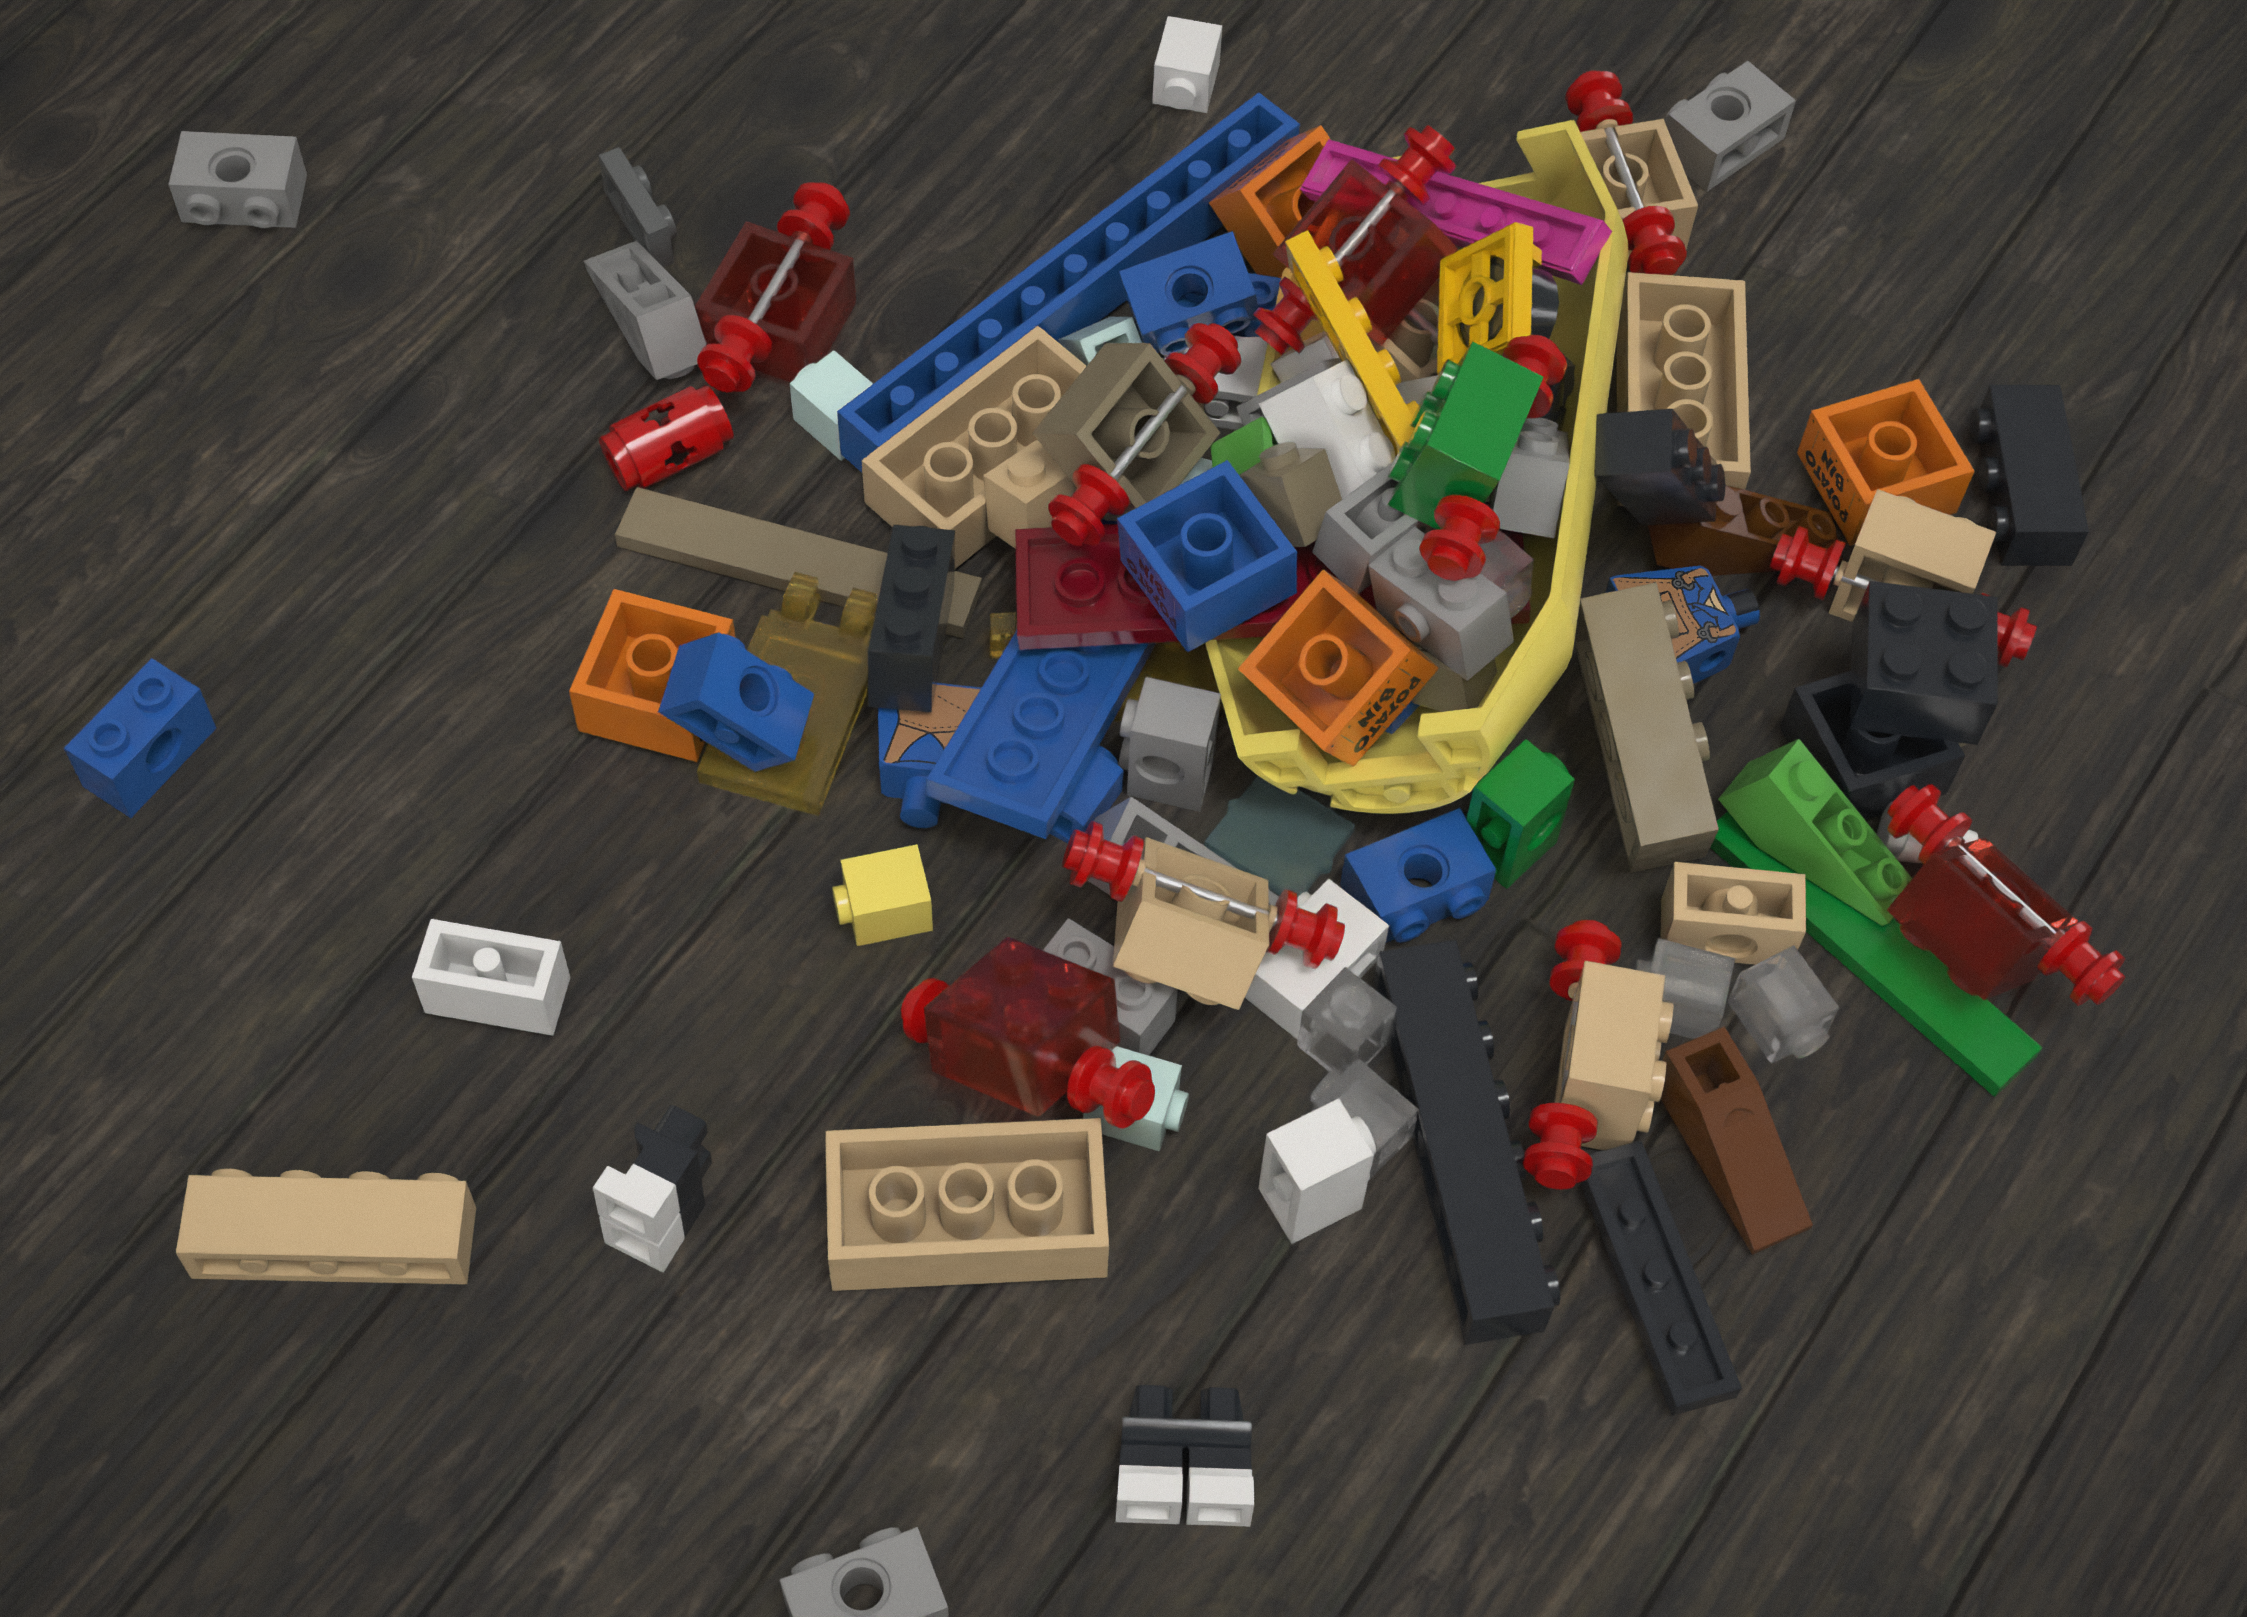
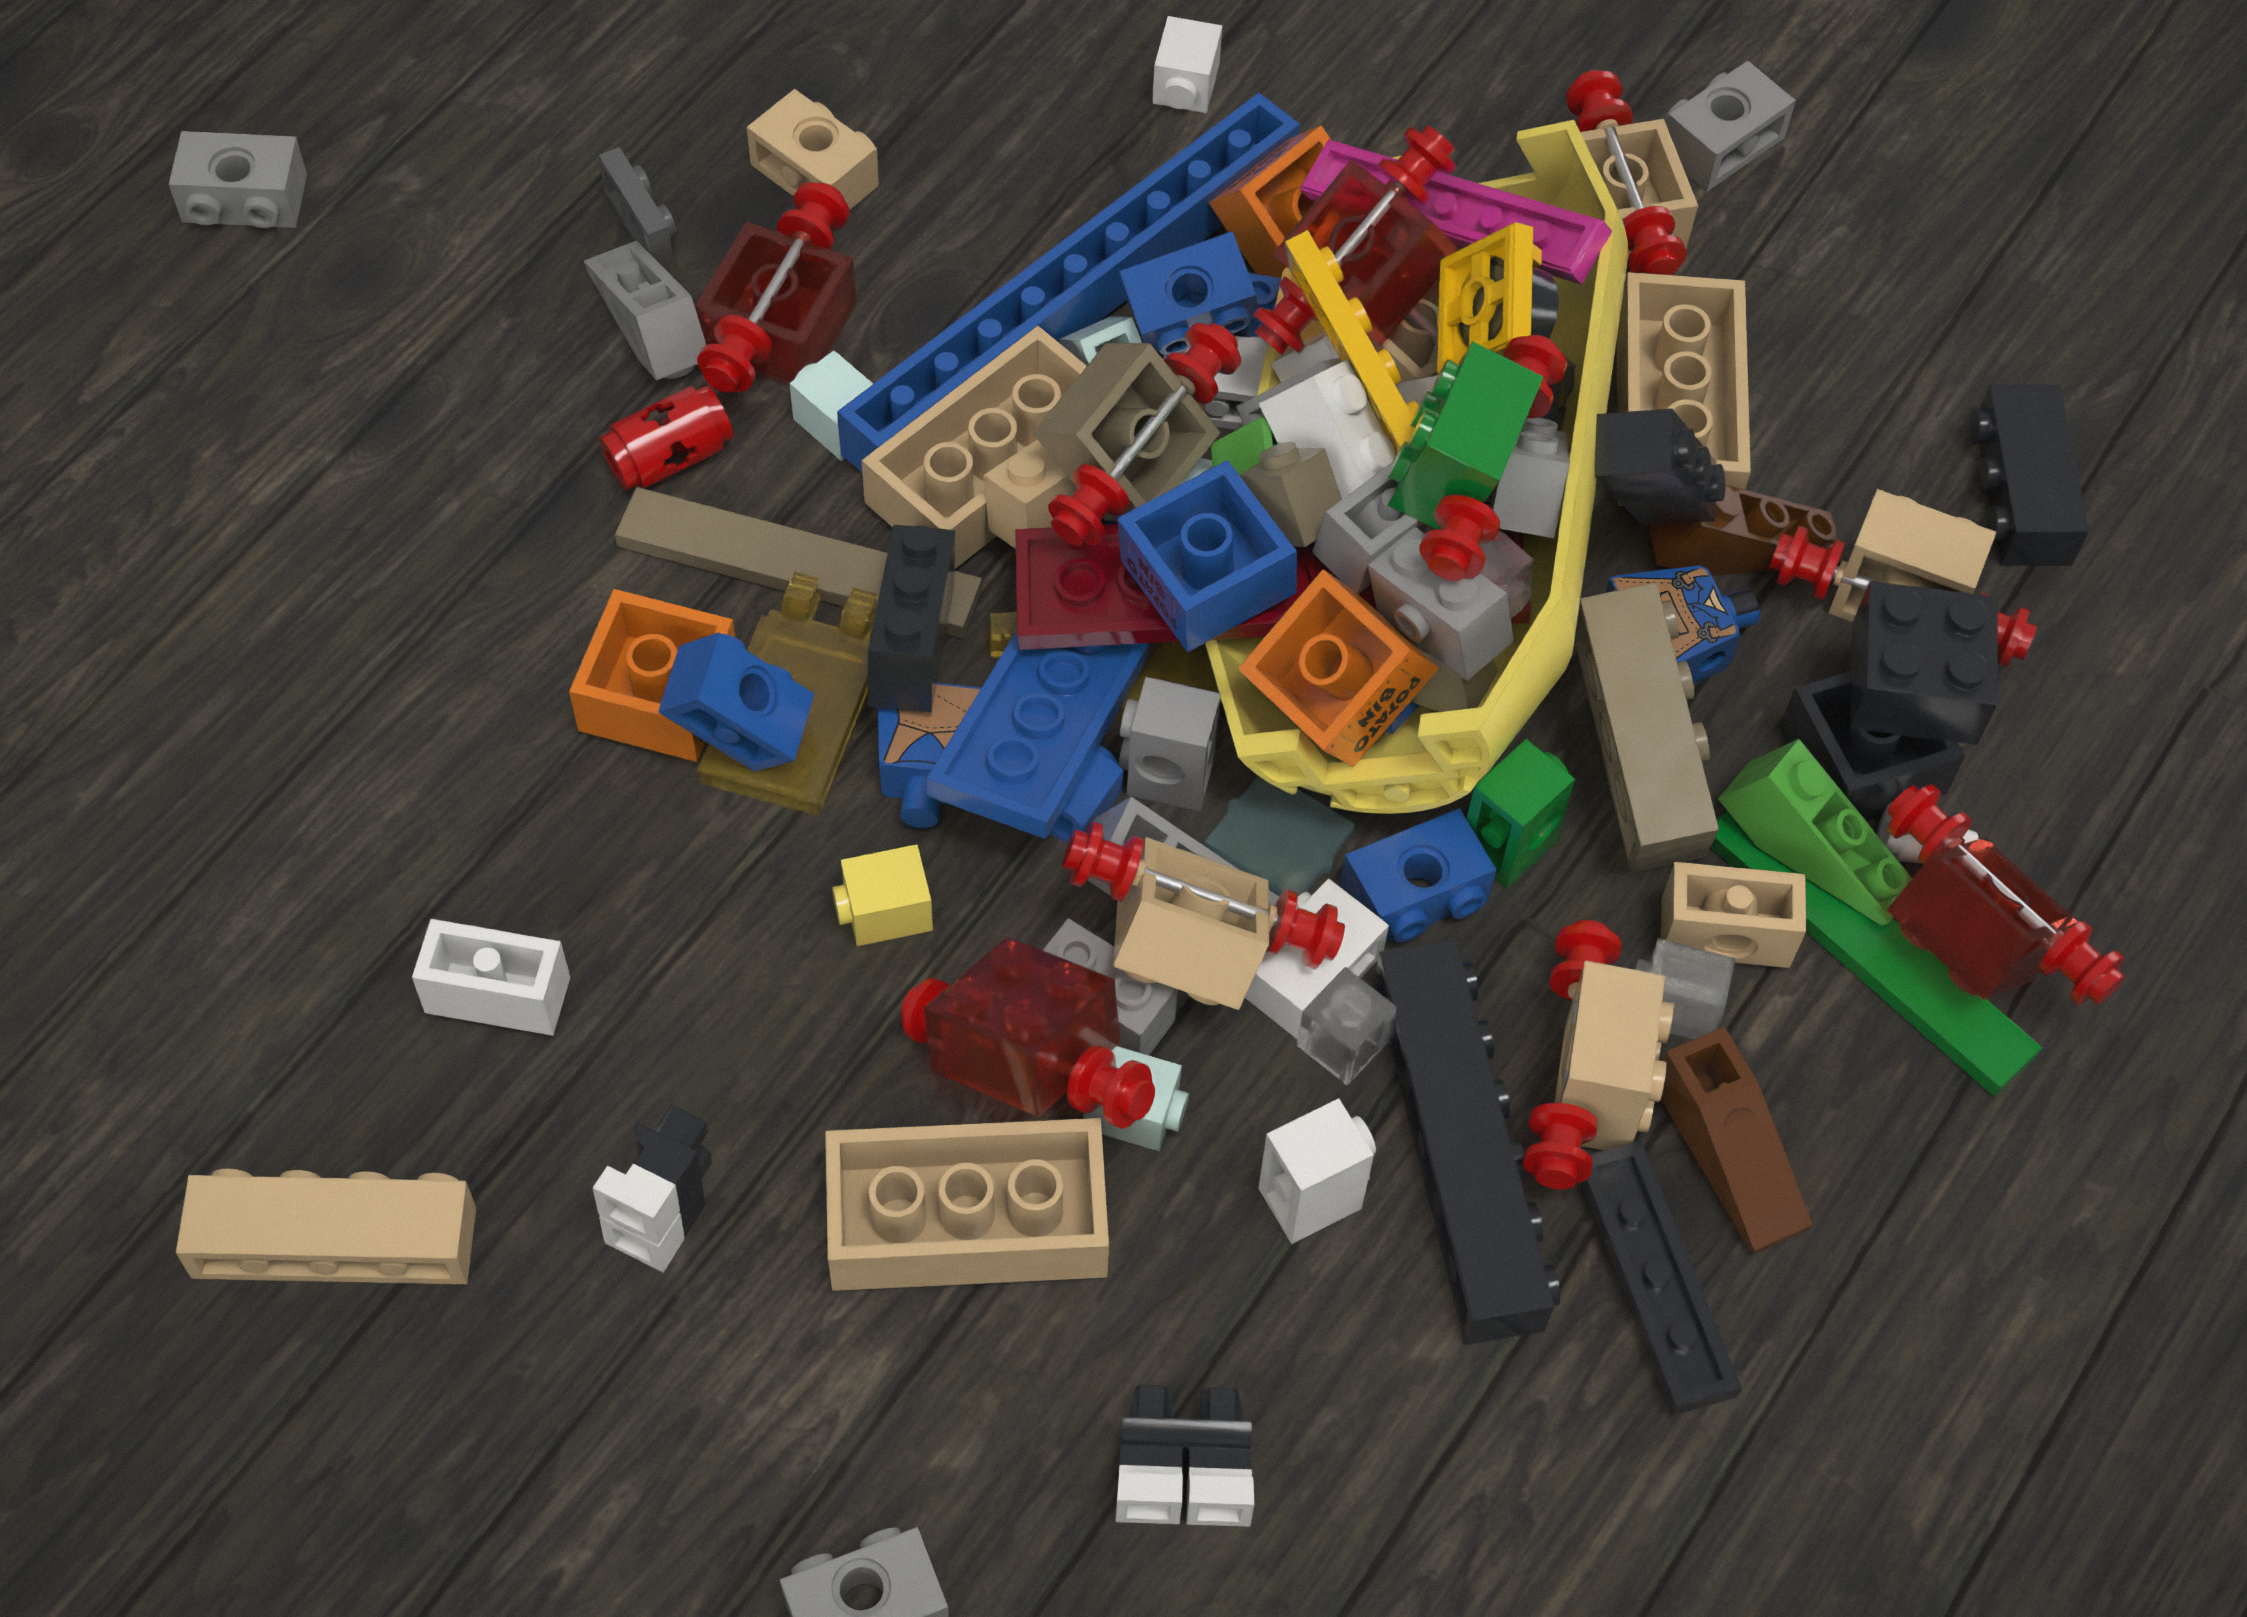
blue brick [64,658,217,818] -> none
clear brick [1310,1058,1419,1181] -> none
clear brick [1728,945,1839,1064] -> none
orange brick [1797,379,1974,545] -> none
none -> tan brick [747,89,879,209]

